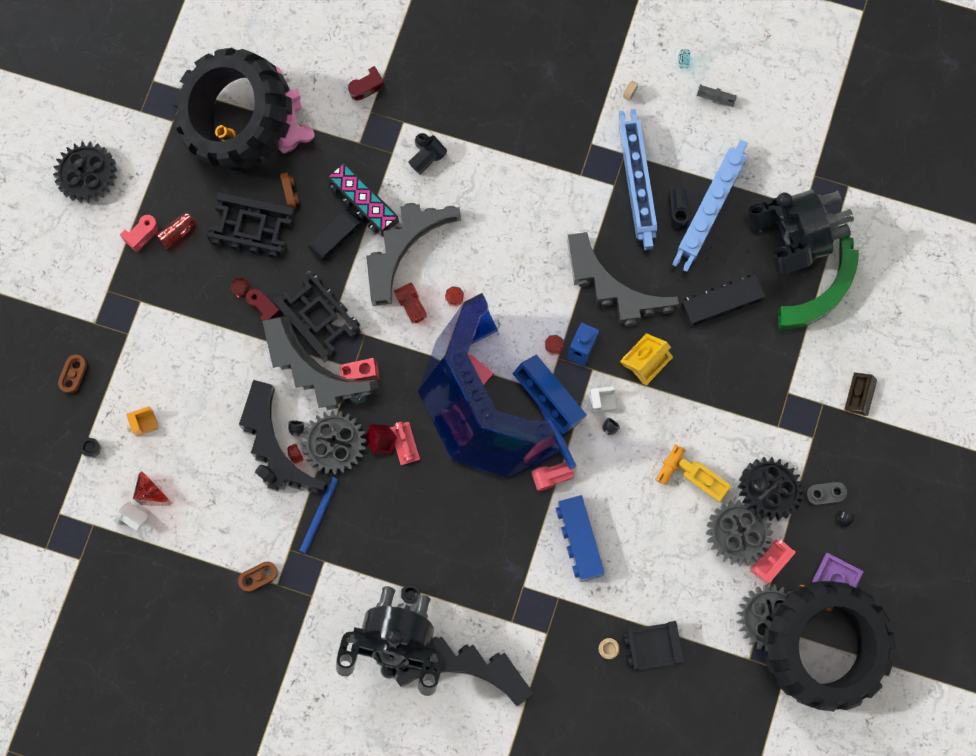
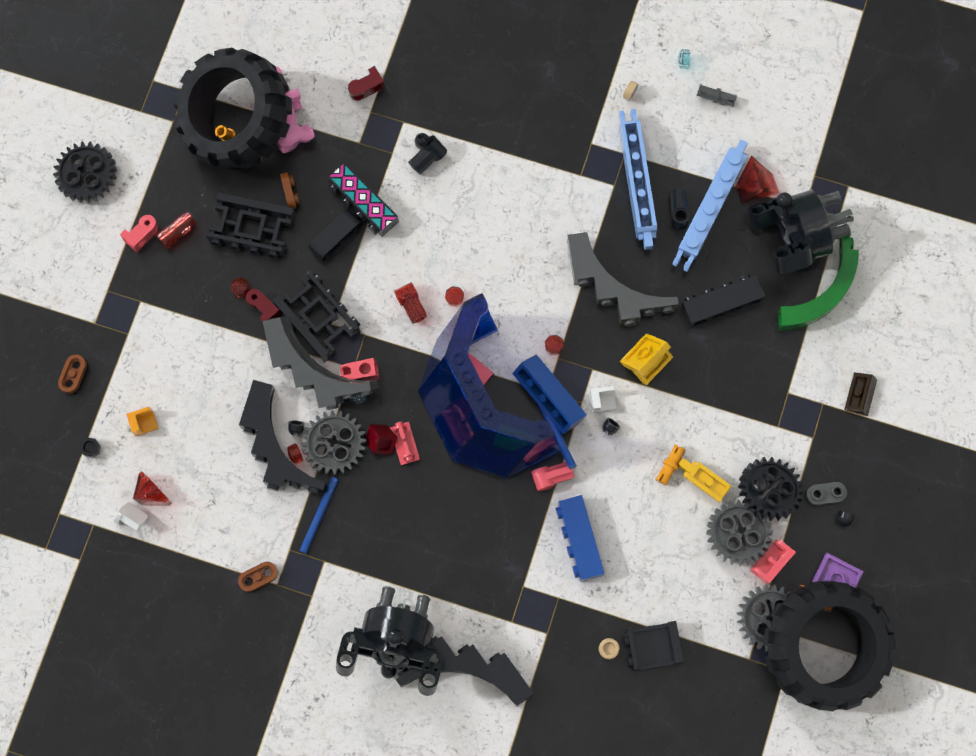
black tile [255,465,276,483] -> none
dark grey arch [366,203,461,306] -> none
black tile [401,584,421,604] -> none
blue torso [567,323,600,367] -> none
none -> clear red slope [736,155,779,203]

